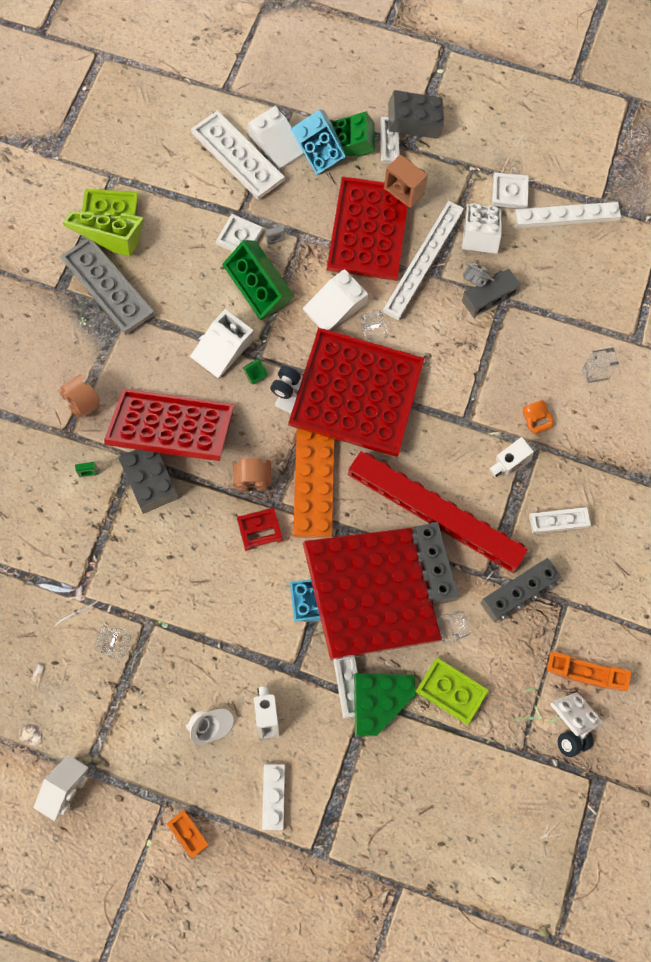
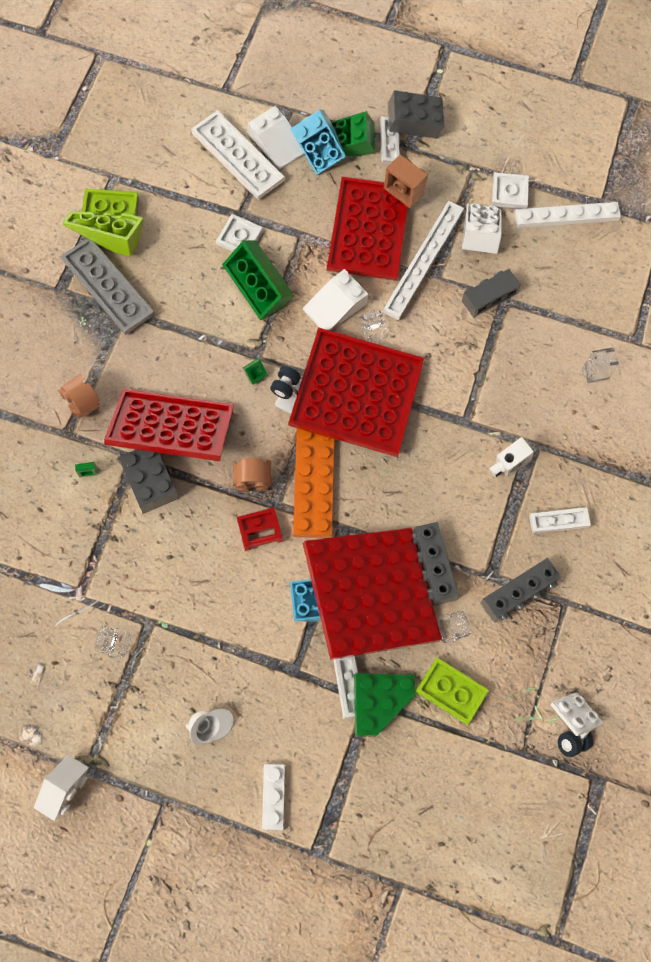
orange plate [166,810,209,859] -> none
white slope [190,309,254,379] -> none
white torso [254,686,279,739] -> none
light grey tile [265,226,285,245] -> none
red brick [348,451,528,573] -> none
light grey hinge [463,262,494,287] -> none
orange piece [523,400,553,434] -> none
orange slope [547,651,632,692] -> none

